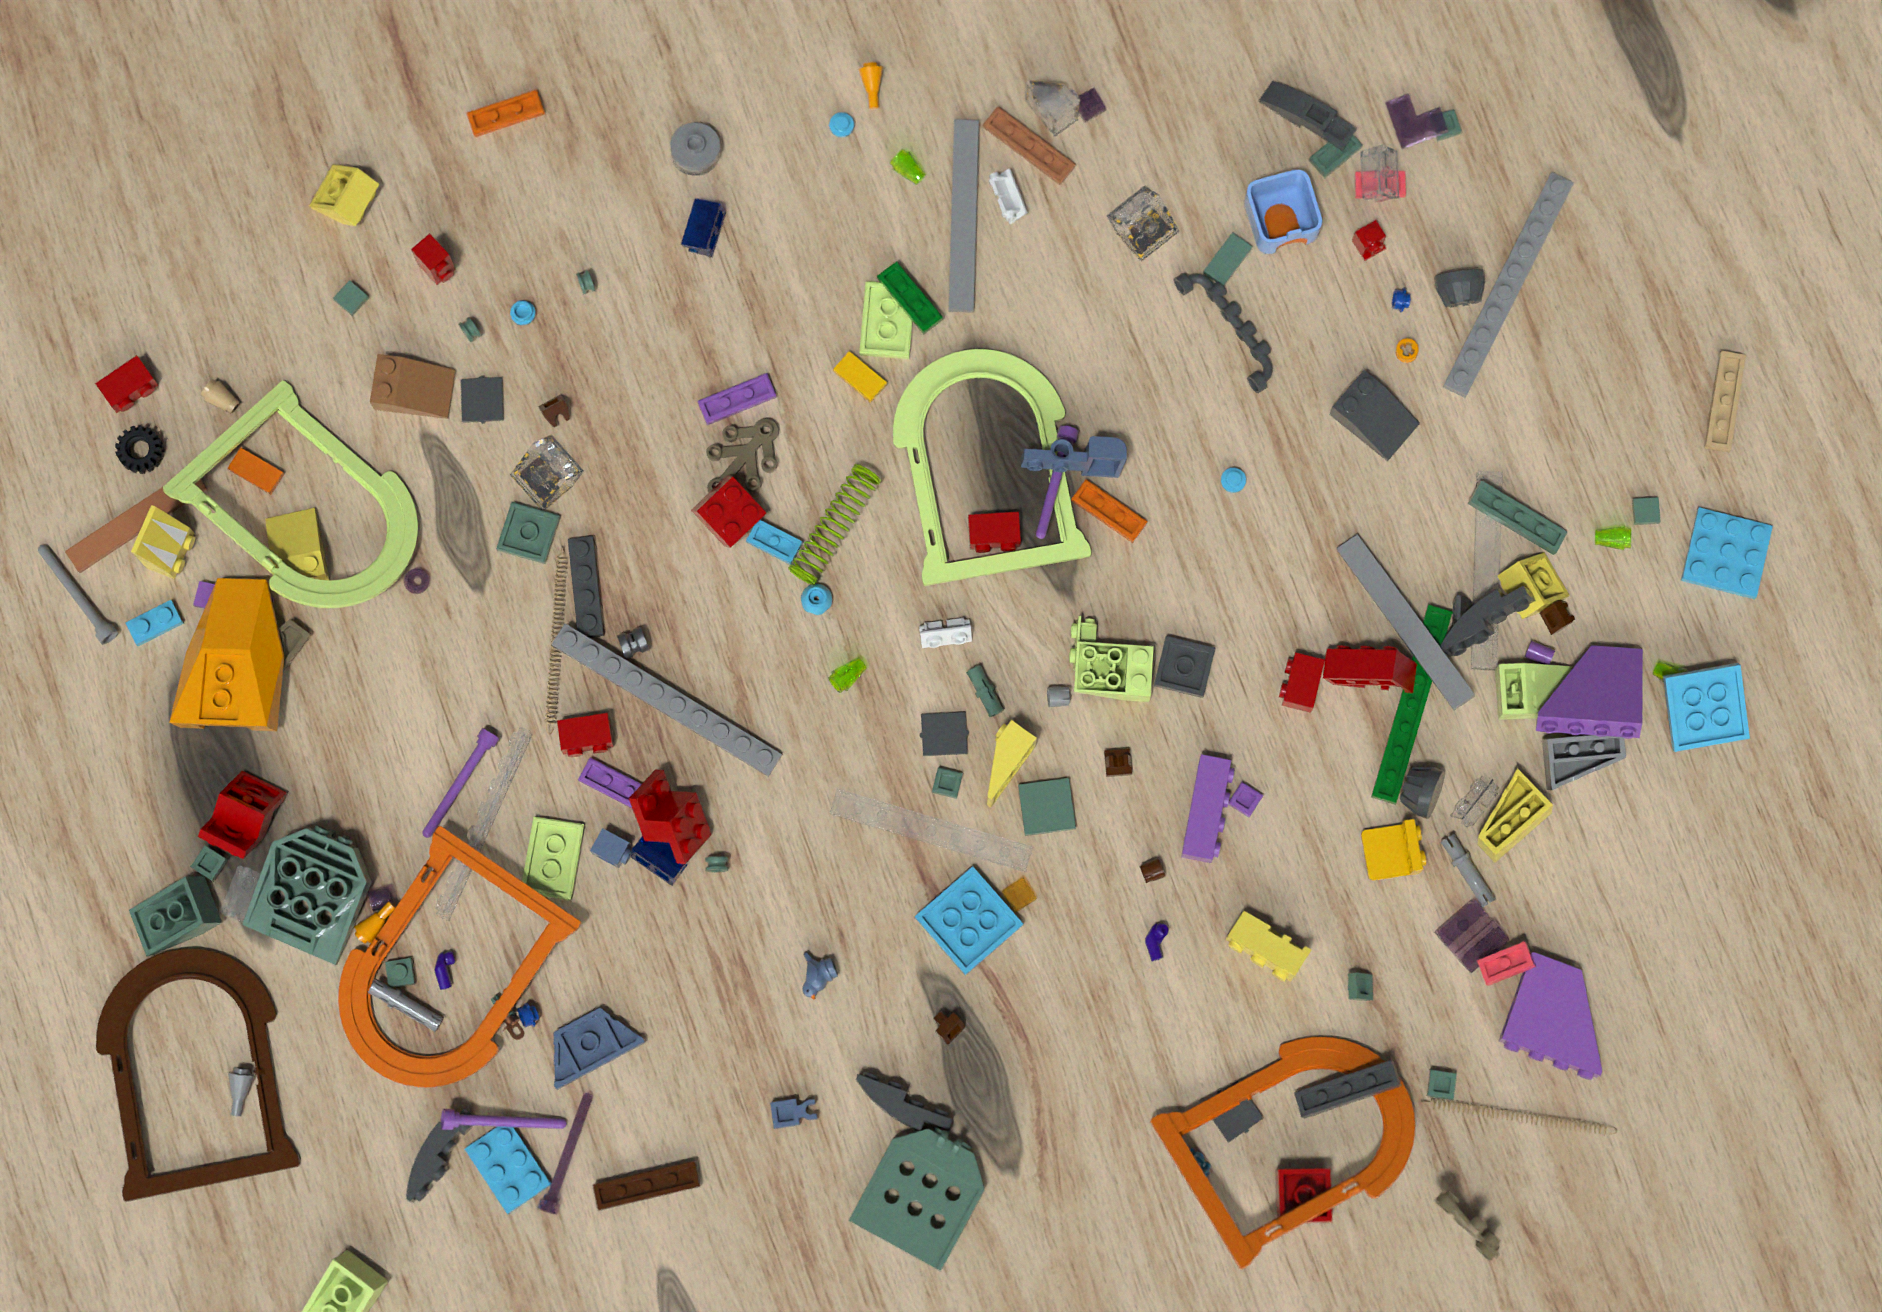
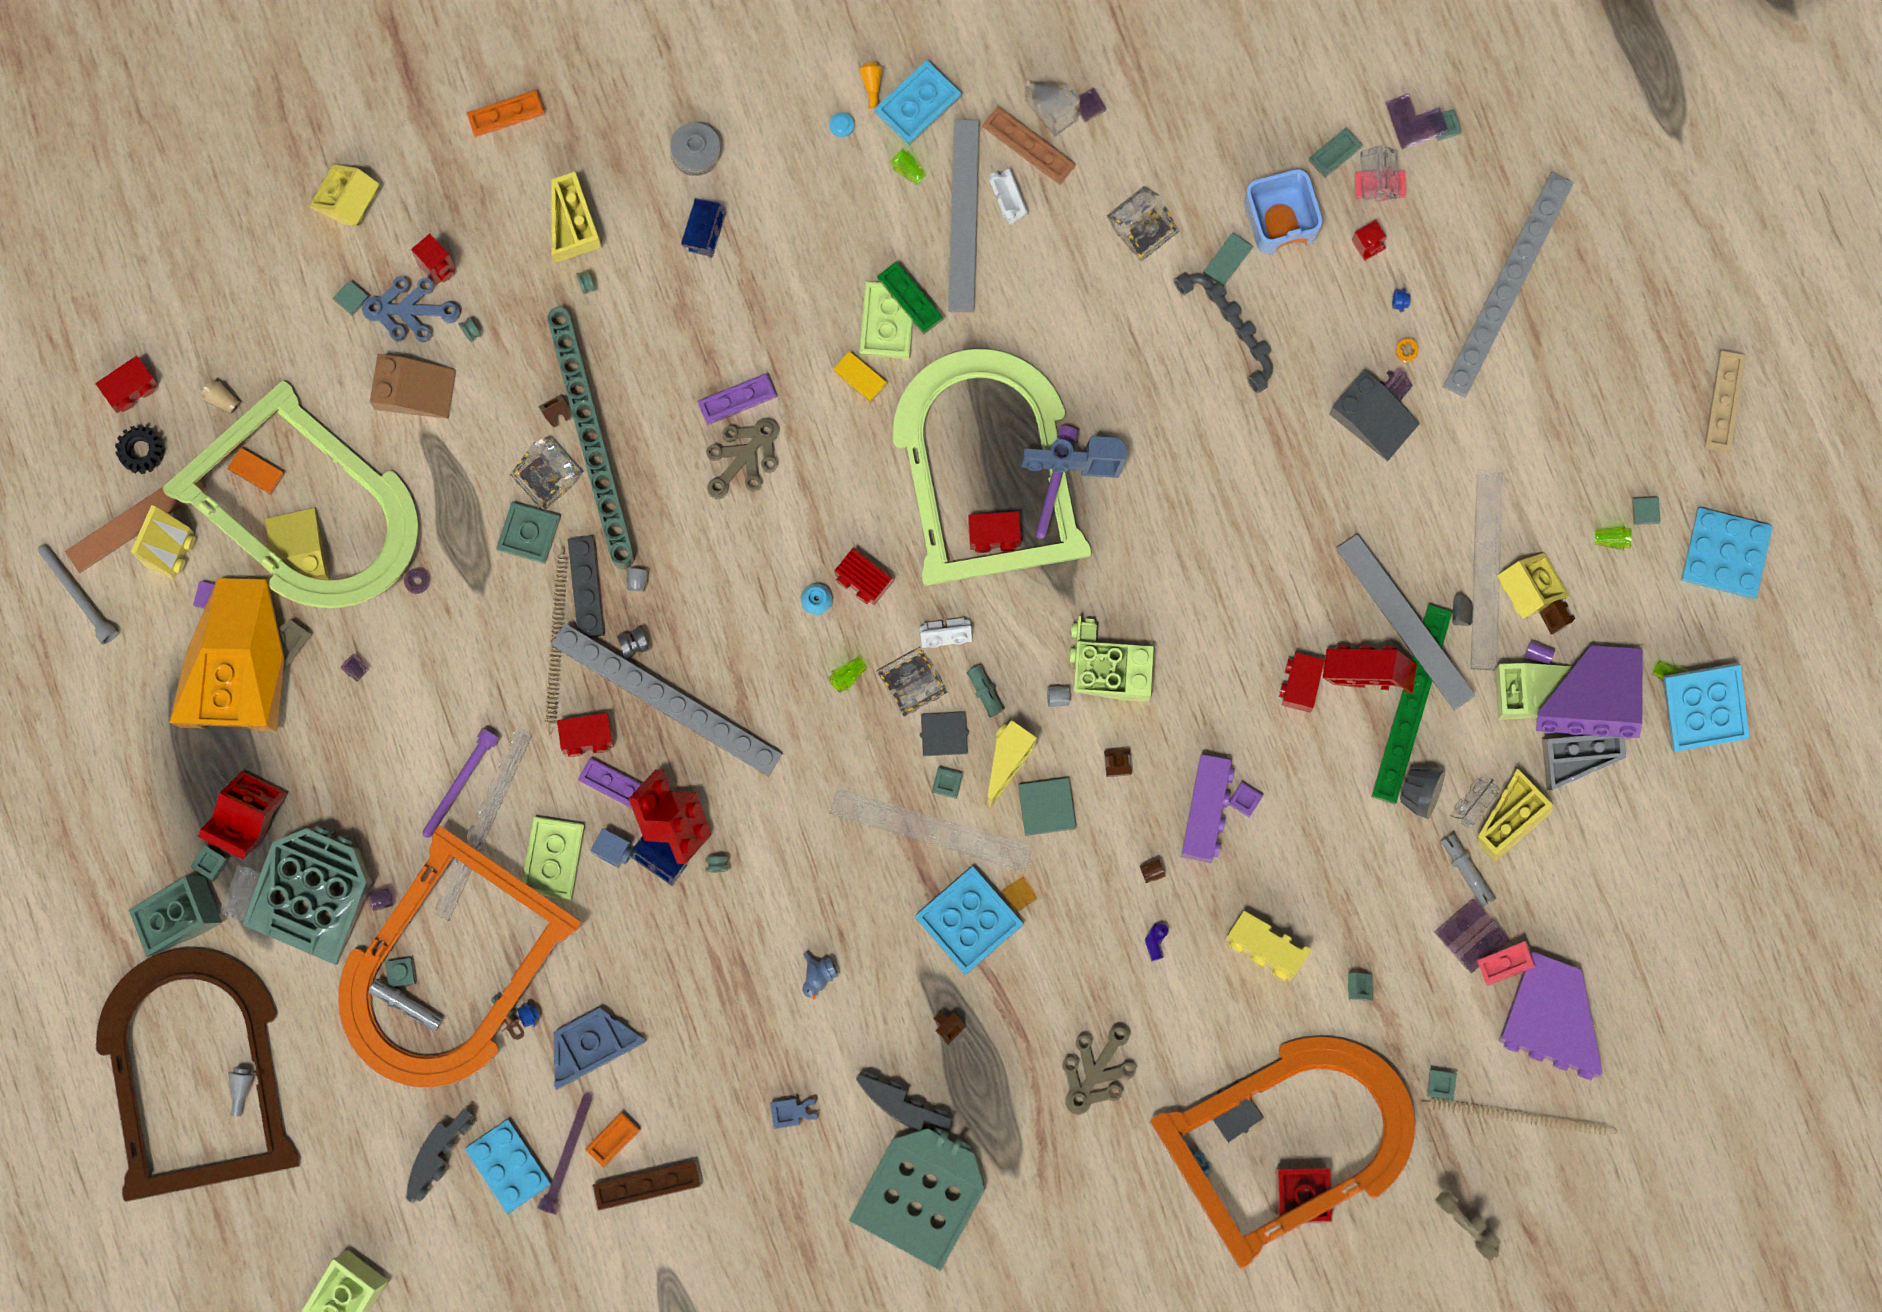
medium azure plate [126,600,184,646] -> none
light orange cone [354,901,396,944] -> none
dark purple arm [434,951,455,990] -> none
medium lavender piece [441,1108,567,1130] -> none
dark grey piece [461,376,504,424] -> none
medium azure plate [510,300,535,325] -> none
red brick [691,476,766,548] -> none
medium azure plate [746,520,803,565] -> none
lime piece [788,464,881,585] -> none
orange tile [1071,479,1148,543] -> none
dark grey plate [1154,636,1215,698] -> none
medium azure plate [1221,468,1246,493] -> none
dark grey slope [1259,81,1357,151] -> none
dark grey plate [1294,1060,1401,1119] -> none
yellow bracket [1361,819,1426,881] -> none
dark grey piece [1434,269,1485,307] -> none
dark grey slope [1440,586,1536,657] -> none
sand green plate [1468,481,1567,555] -> none
none -> clear purple hose [340,654,369,681]
none -> sand blue plant [362,277,460,342]
none -> sand green beam [547,307,634,569]
none -> light yellow wedge [551,171,601,264]
none -> orange tile [585,1112,641,1168]
none -> light grey hose [626,568,648,592]
none -> red brick [834,548,893,606]
none -> medium azure plate [874,60,961,146]
none -> clear slope [876,646,948,717]
none -> dark tan plant [1062,1025,1136,1115]
none -> clear purple tile [1380,369,1413,402]

